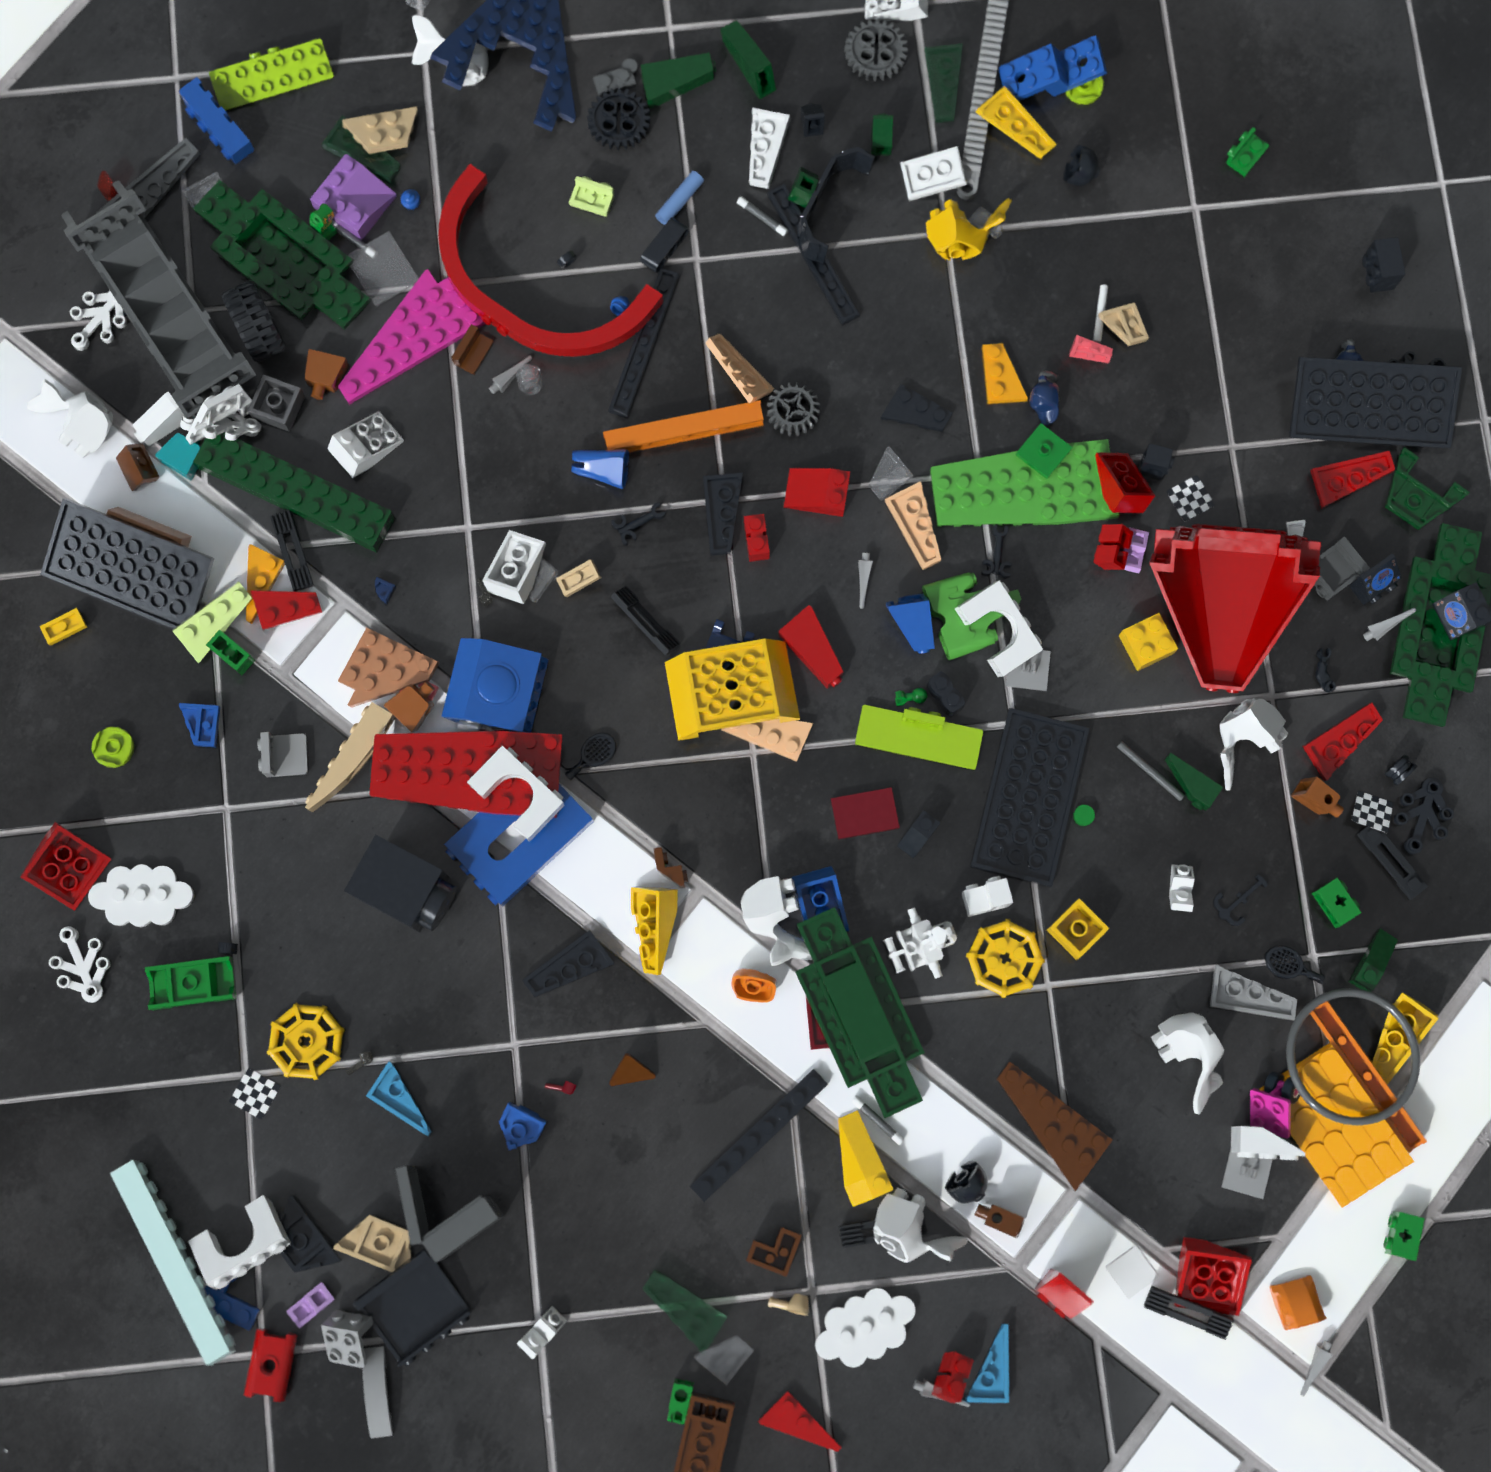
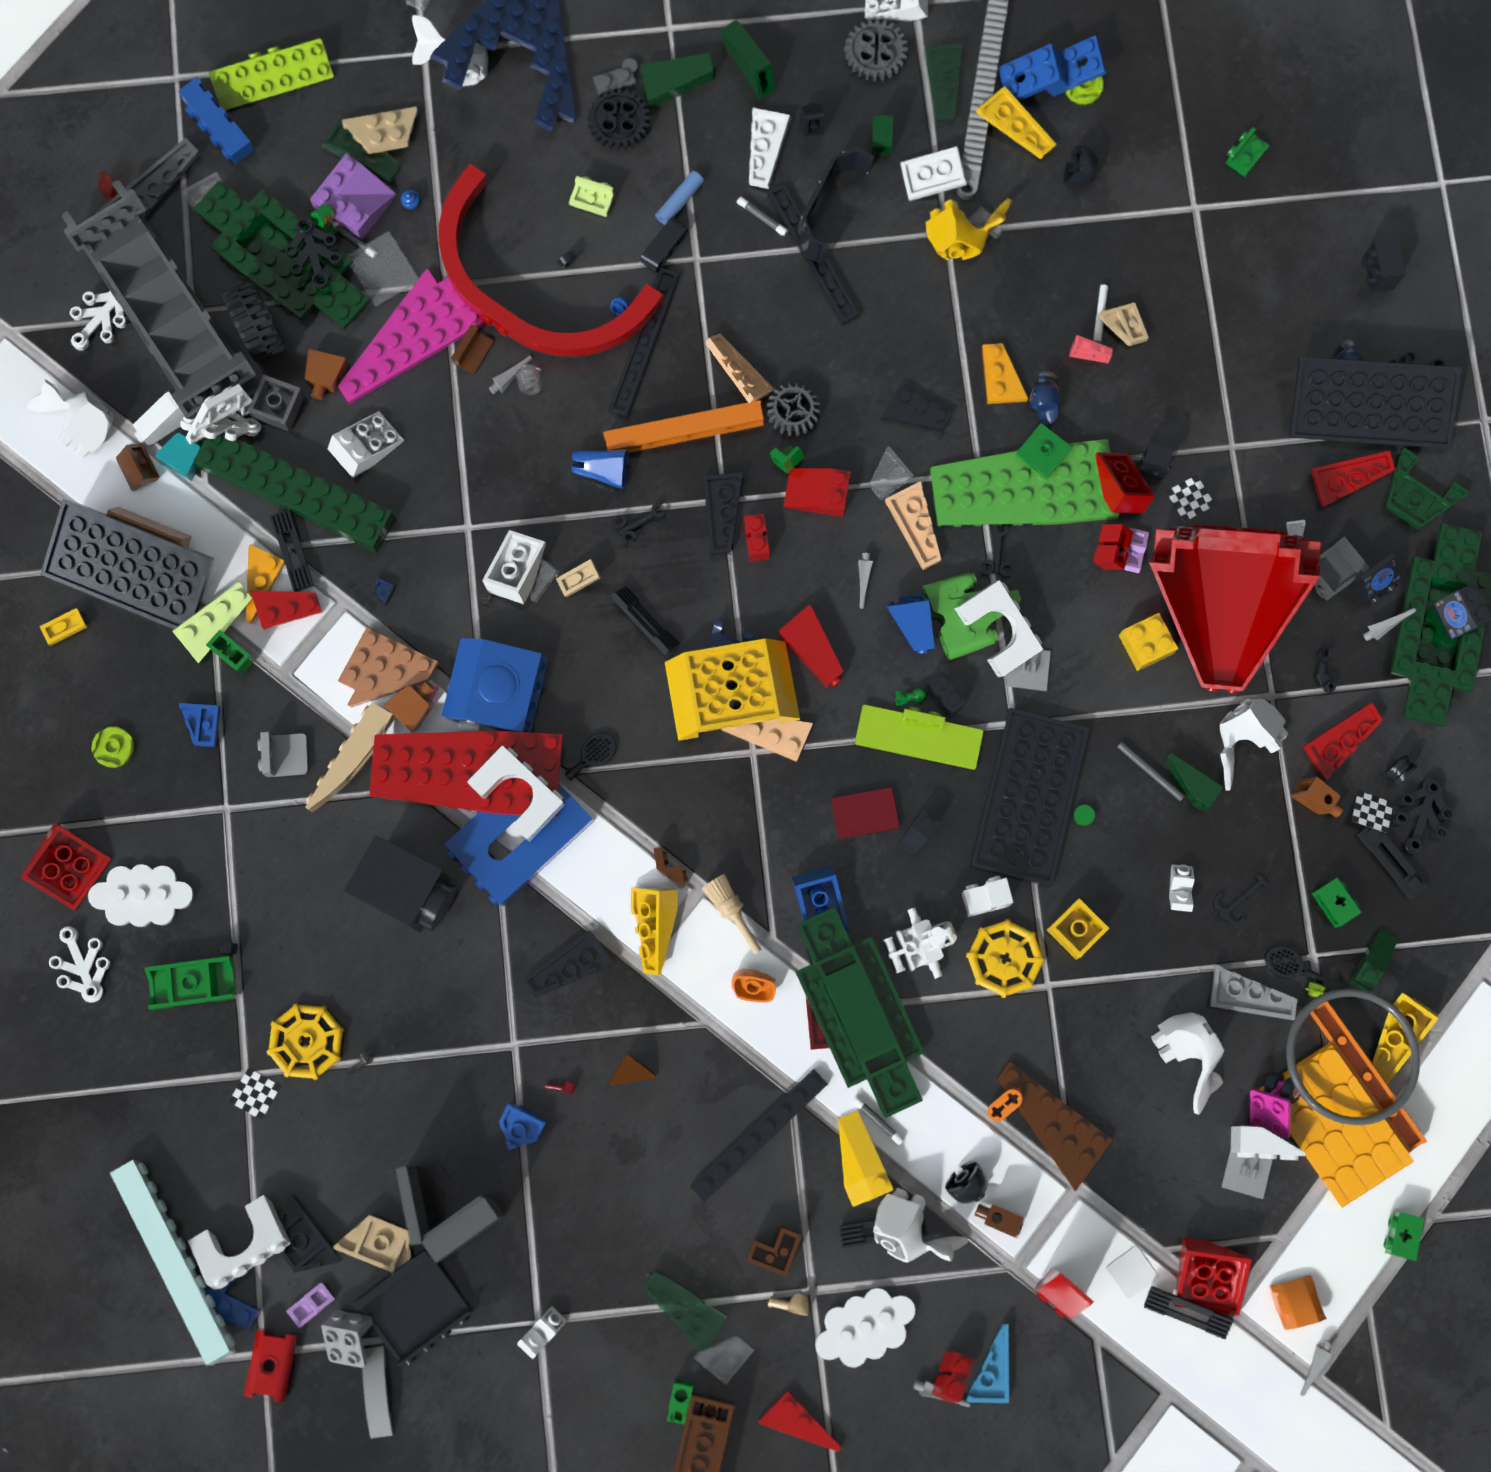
dark azure wing [366,1061,432,1136] -> none
white hips [741,876,812,966] -> none
dark green slope [788,167,819,207] -> none
none -> black plant [285,217,342,290]
none -> tan piece [702,874,762,954]
none -> green panel [770,445,804,474]
none -> orange beam [987,1087,1024,1122]
none -> lime plate [1305,982,1326,997]

